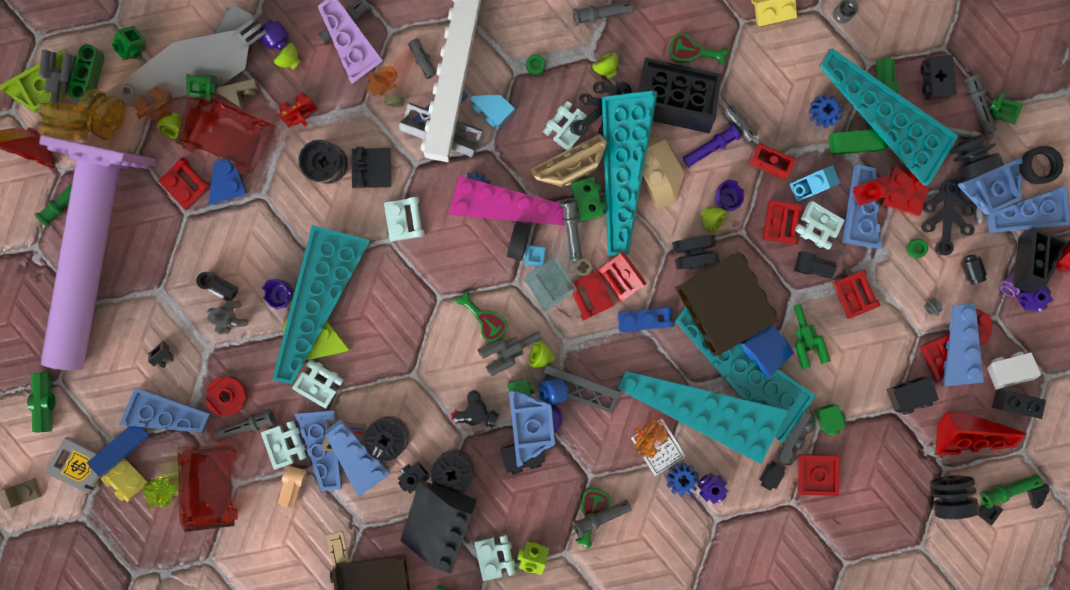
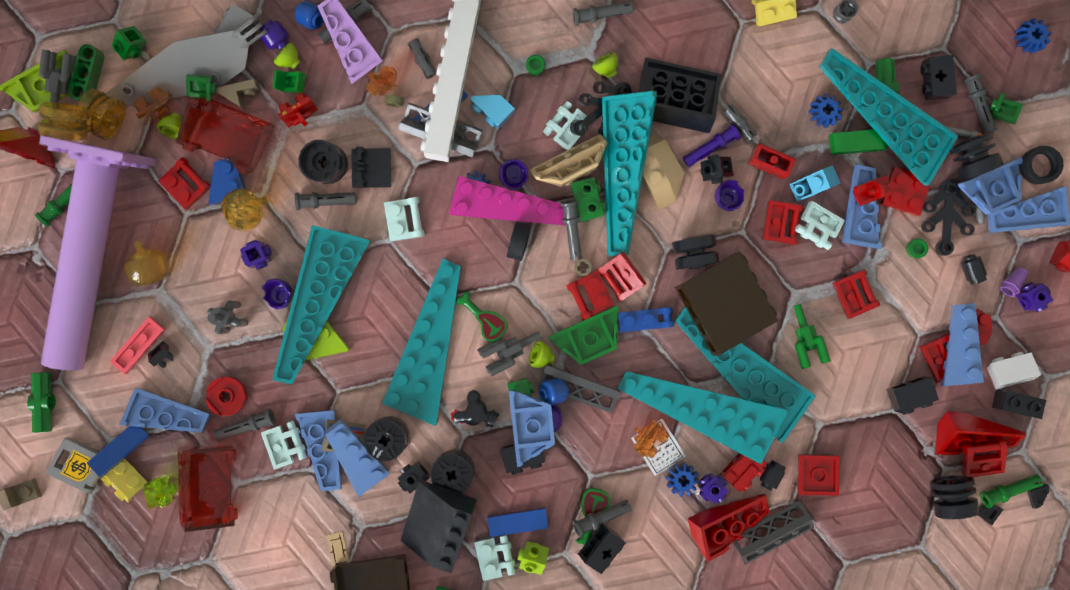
black piece [196,272,239,301] -> none
light nougat piece [278,465,307,508] -> none
light aqua plate [292,360,344,409] -> none
clear light blue slope [523,258,577,312] -> none
medium azure tile [524,245,546,267] -> none
green piece [669,33,729,65] -> none
lime brick [700,207,727,233] -> none
blue slope [741,325,794,376] -> none
dark grey hinge [779,412,816,466] -> none
black piece [794,251,837,279] -> none
green brick [814,403,846,435] -> none
dark grey plate [924,297,943,316] -> none
black wedge [1013,227,1069,294] -> none
none -> coral plate [110,317,166,374]
none -> clear yellow piece [123,241,170,287]
none -> clear yellow piece [221,188,268,232]
none -> dark purple brick [240,240,272,270]
none -> green bracket [272,69,306,94]
none -> blue head [295,0,324,30]
none -> dark grey pin [295,192,356,210]
none -> teal wing [382,259,461,426]
none -> blue tile [487,507,549,537]
none -> dark purple hair [499,159,528,189]
none -> green wing [548,306,618,365]
none -> black brick [578,524,626,574]
none -> red wedge [687,494,770,562]
none -> black brick [700,155,734,184]
none -> red brick [720,453,767,492]
none -> dark grey fence [733,500,814,565]
none -> red plate [962,440,1007,477]
none -> blue gear [1014,18,1052,54]

